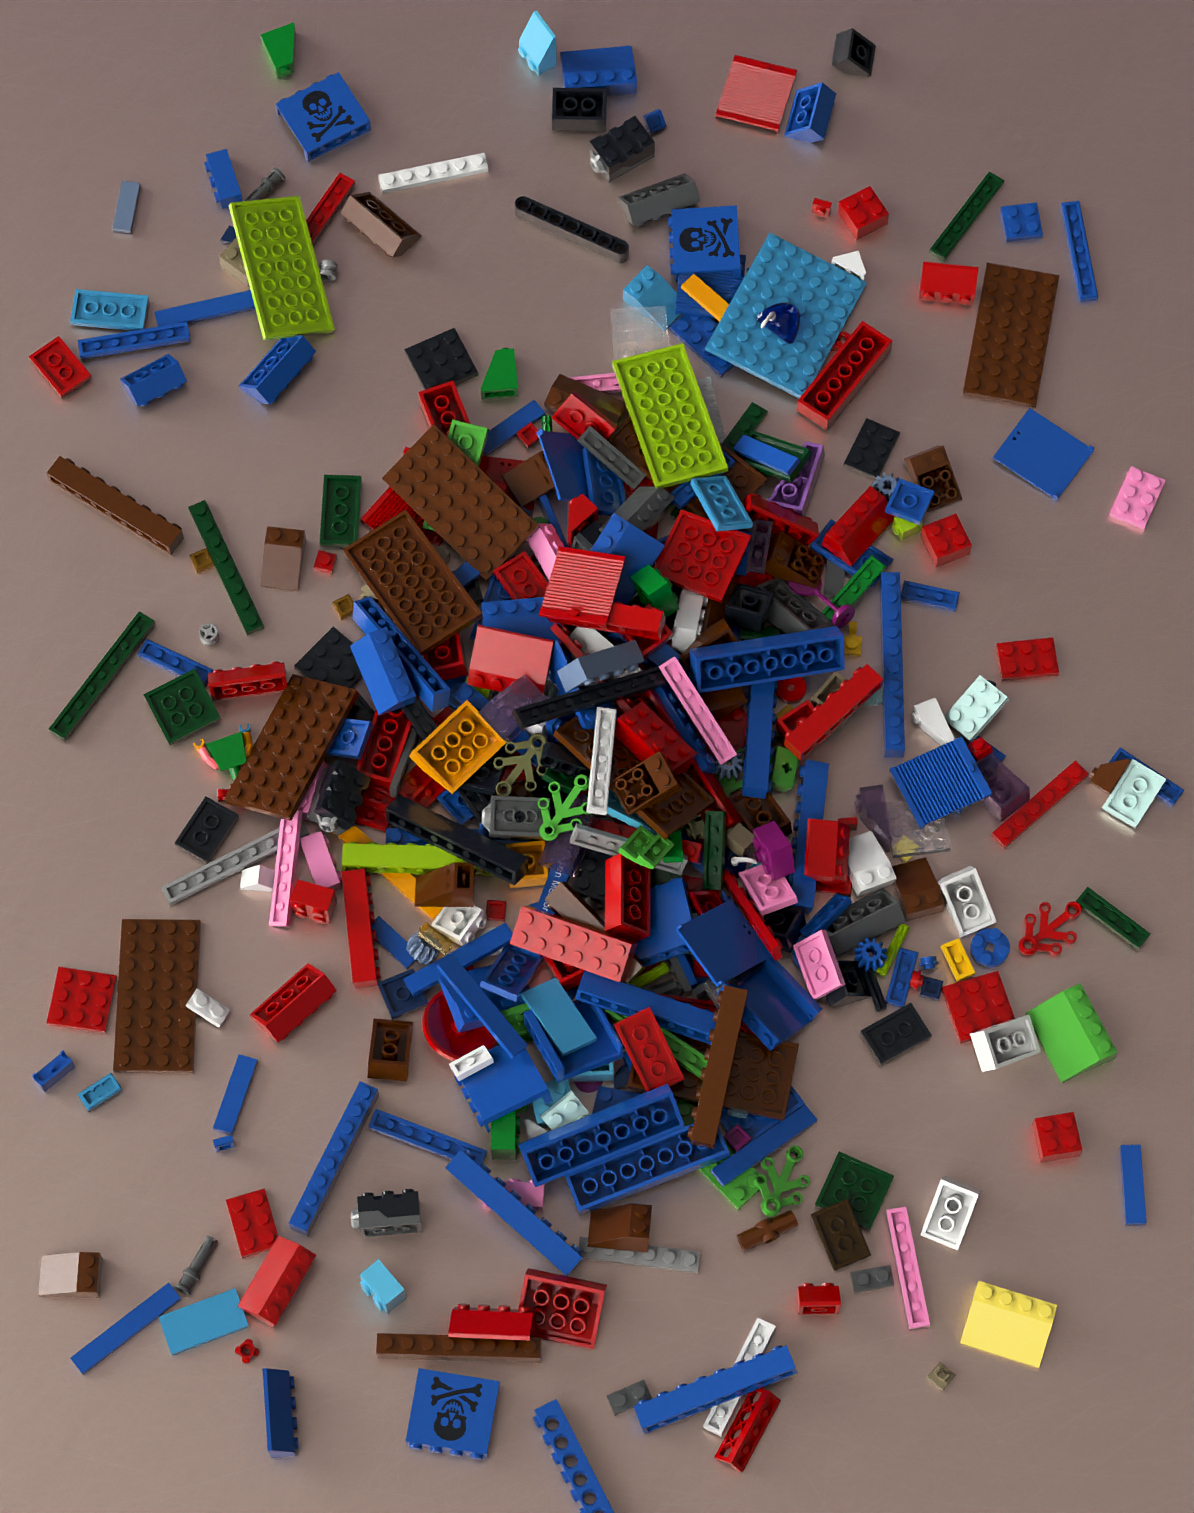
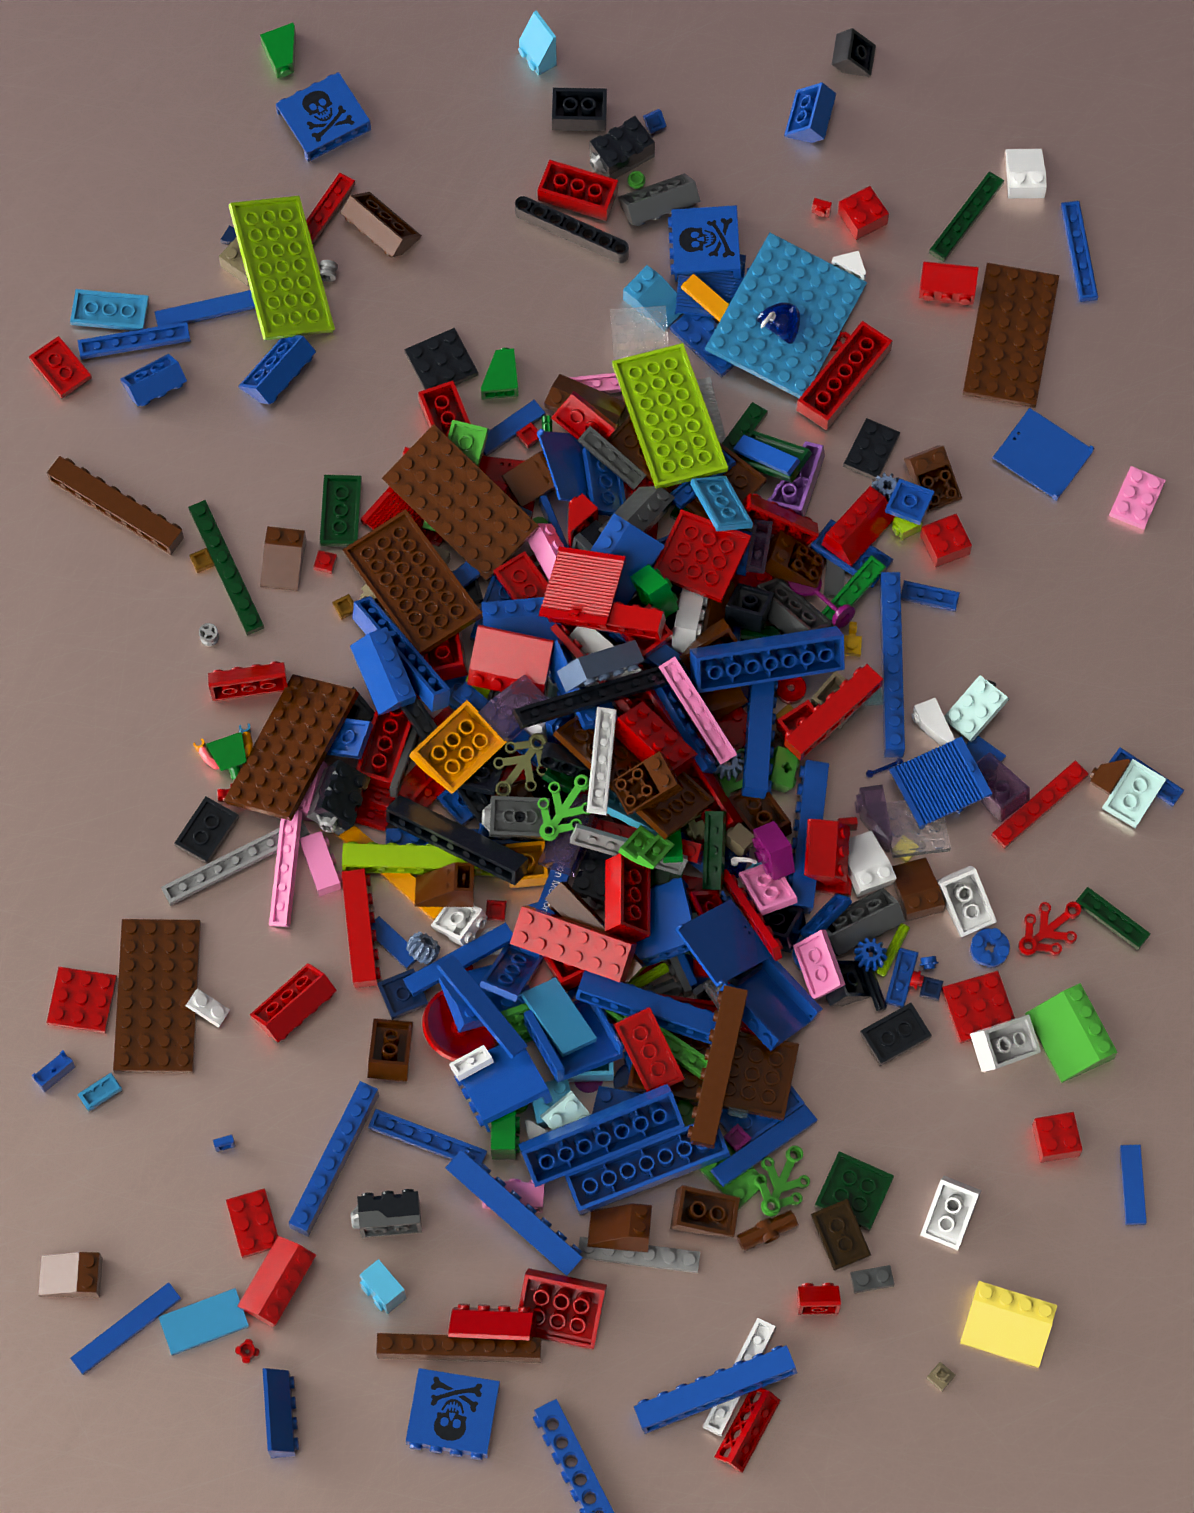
dark green plate [49,611,155,741] -> none
sand blue tile [113,181,141,233] -> none
blue tile [137,639,214,687] -> none
dark green plate [143,668,221,745] -> none
dark grey pin [174,1235,218,1296] -> none
blue brick [204,149,243,209] -> none
blue tile [213,1054,258,1135] -> none
white slope [240,865,275,892] -> none
dark grey pin [244,167,286,201] -> none
red brick [290,879,337,924] -> none
black plate [294,626,362,688] -> none
white plate [378,153,488,194] -> none
clear yellow piece [417,922,453,955] -> none
blue slope [560,46,637,96] -> none
dark grey plate [606,1380,652,1416] -> none
door [715,55,797,133] -> none
bright pink plate [886,1207,930,1330] -> none
yellow plate [940,938,975,982] -> none
red plate [967,737,993,762] -> none
red plate [996,637,1059,681] -> none
blue plate [1000,202,1043,242] -> none
none -> red brick [537,160,618,221]
none -> bright green plate [627,171,646,189]
none -> reddish brown slope [670,1185,740,1238]
none -> clear blue hinge [866,758,904,778]
none -> white slope [1005,149,1047,199]

